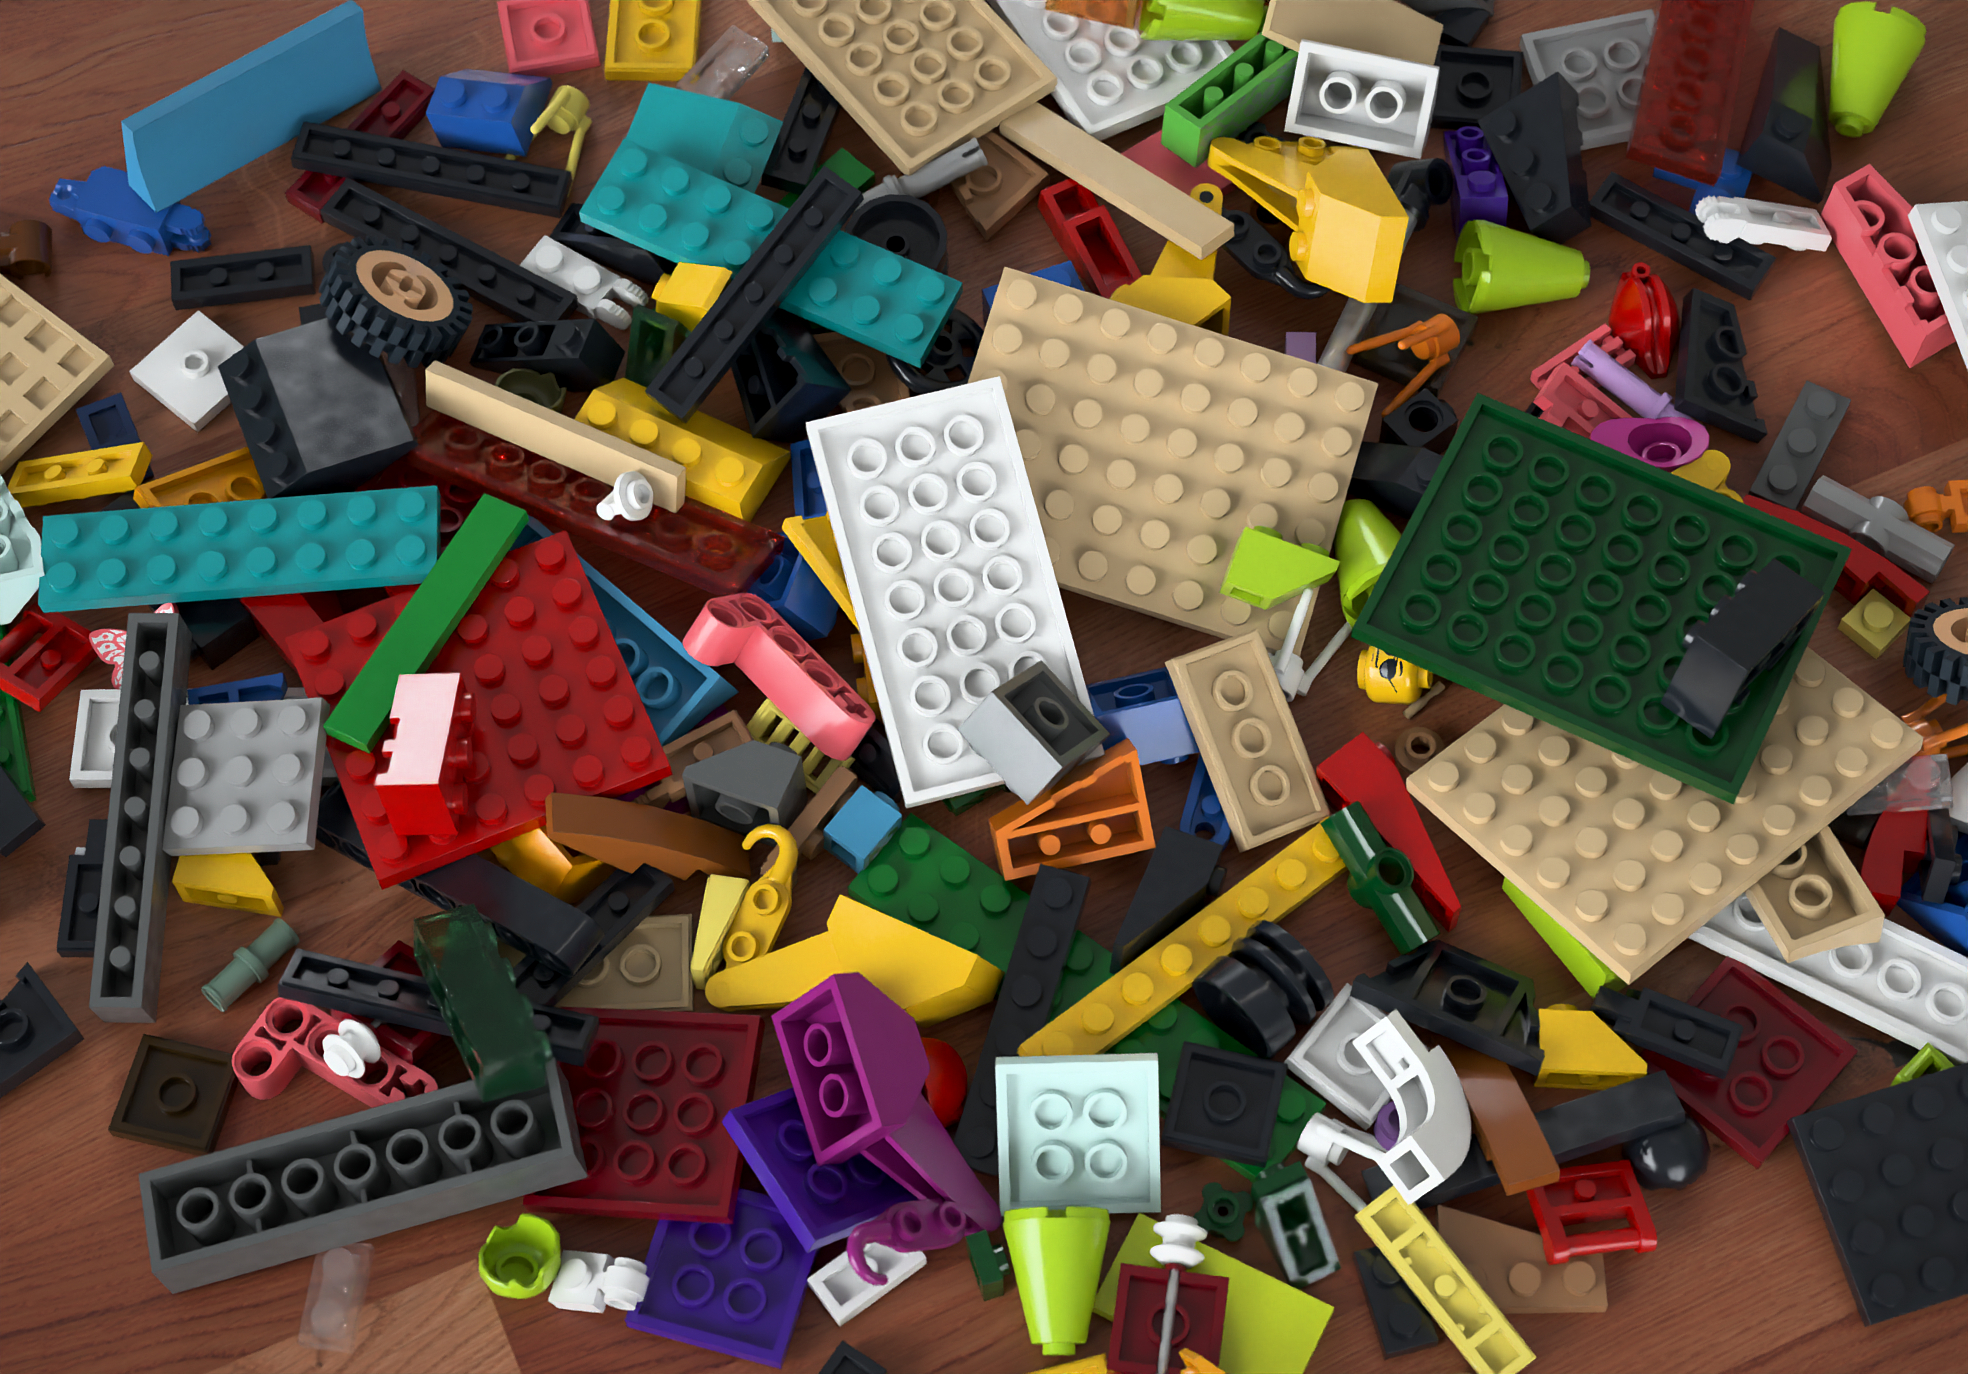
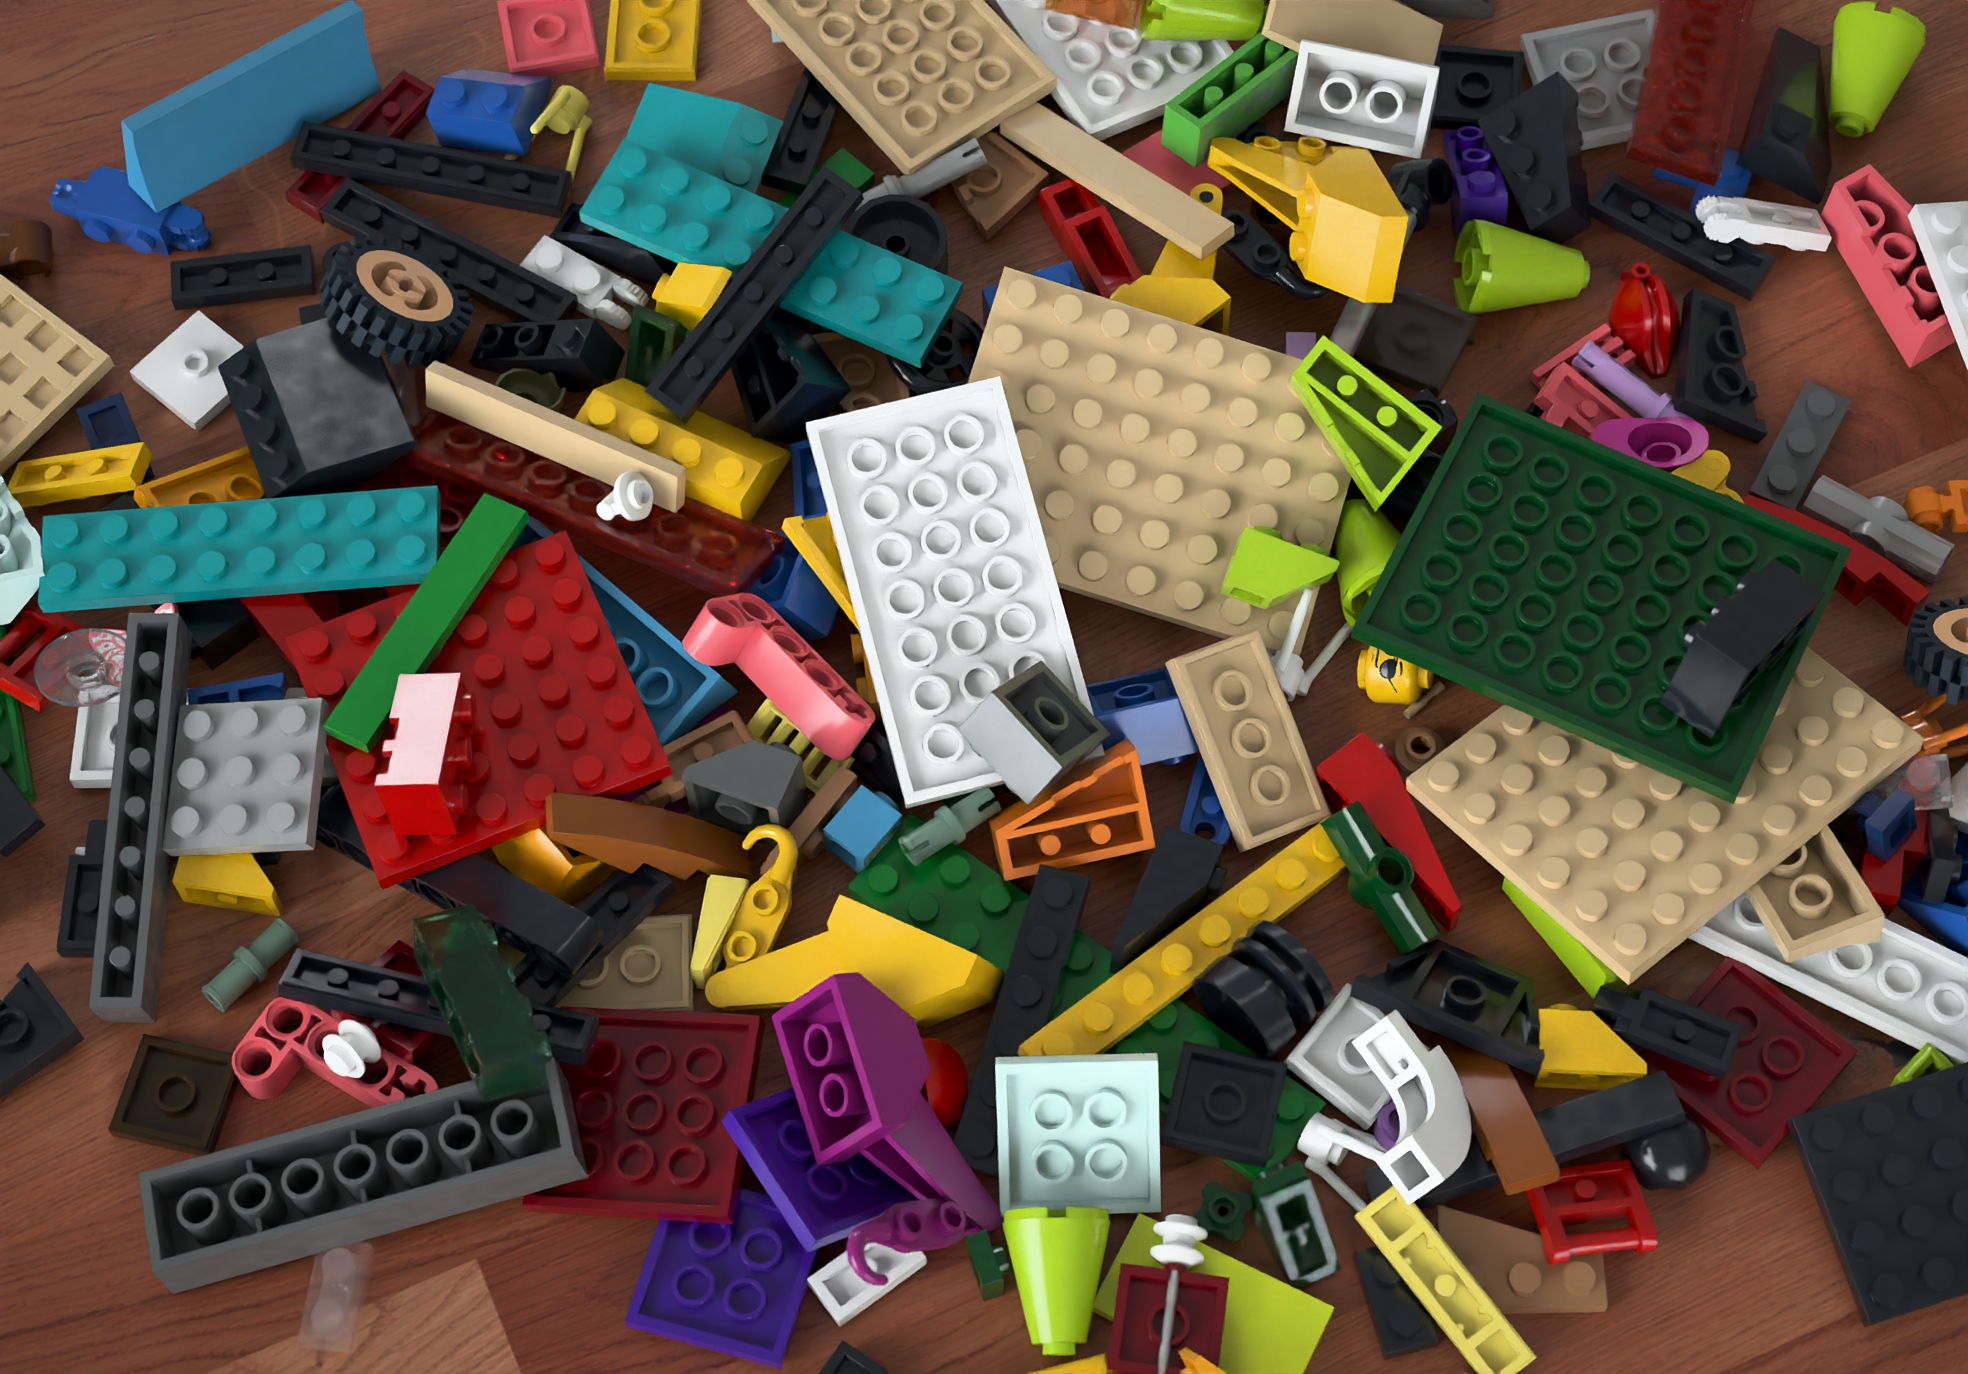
lime hair [478,1213,561,1299] -> none
white plate [548,1250,649,1313] -> none
clear plate [676,25,769,101] -> none
orange plant [1346,313,1460,418] -> none
black tile [1433,7,1490,47] -> none
light yellow plate [1838,589,1911,659] -> none
none -> clear dish [34,628,126,707]
none -> sand green pin [899,787,1001,866]
none -> lime wedge [1289,335,1442,513]
none -> dark blue tile [1854,788,1917,863]

